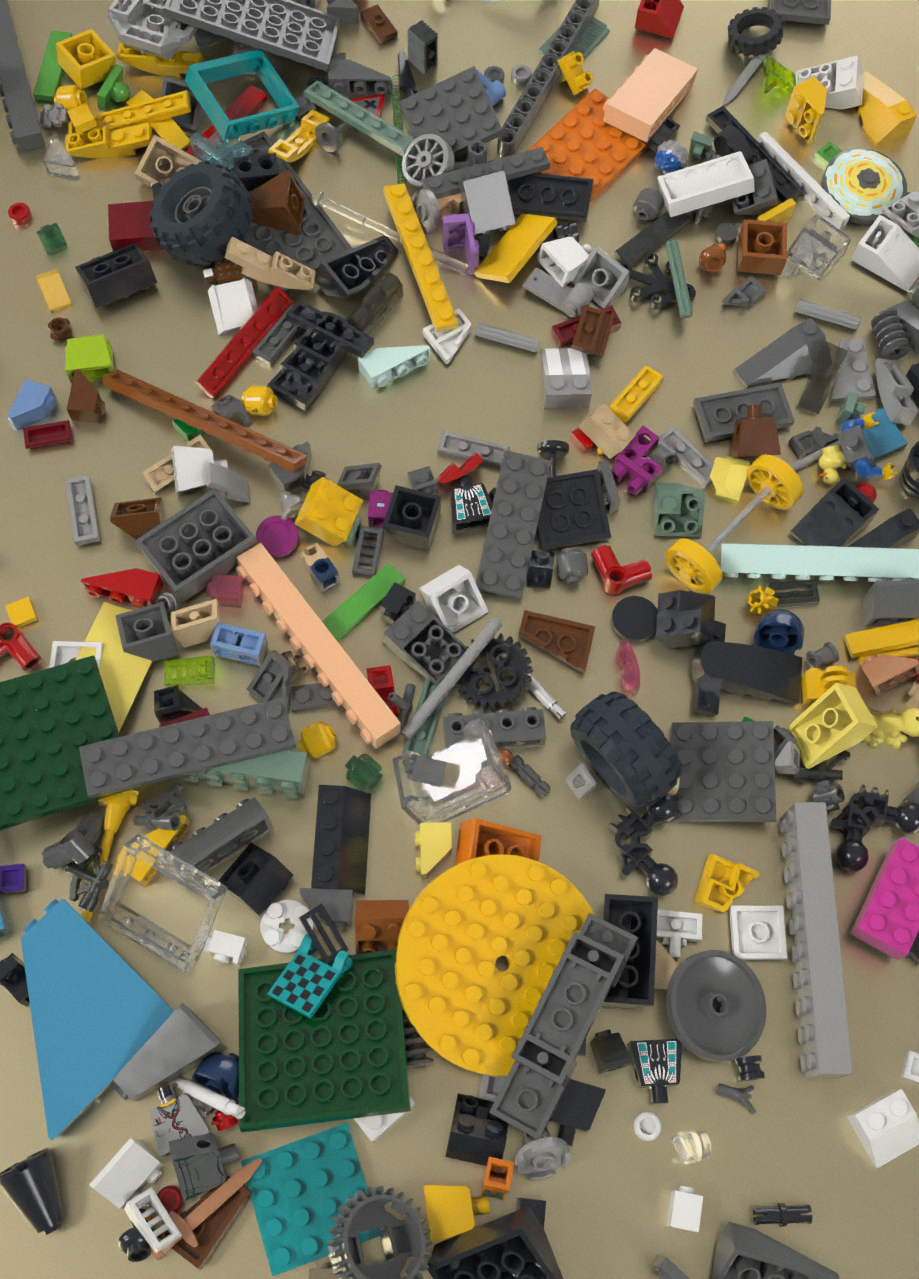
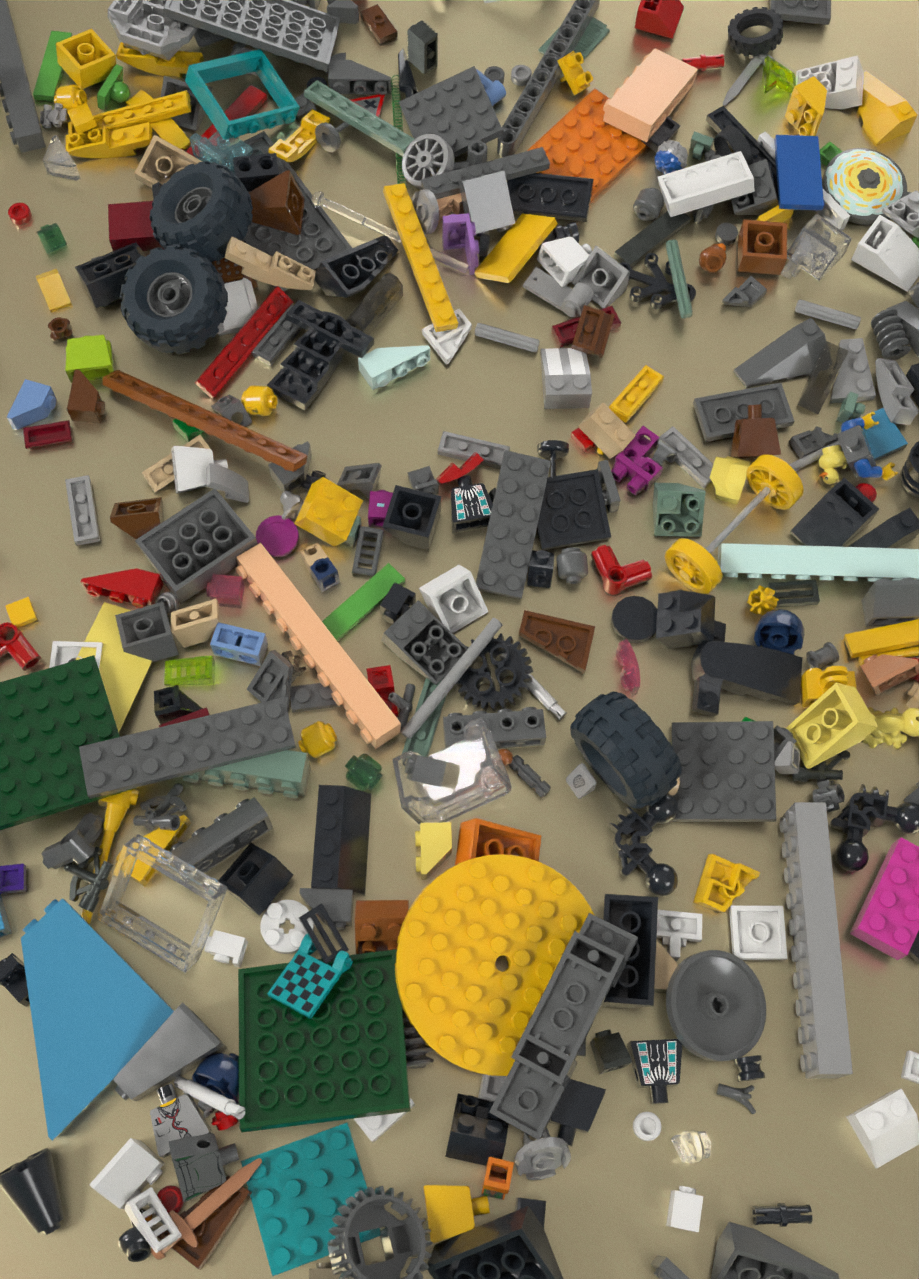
none -> black wheel [120,245,228,354]
none -> red pin [682,53,725,72]
none -> blue tile [774,135,824,210]

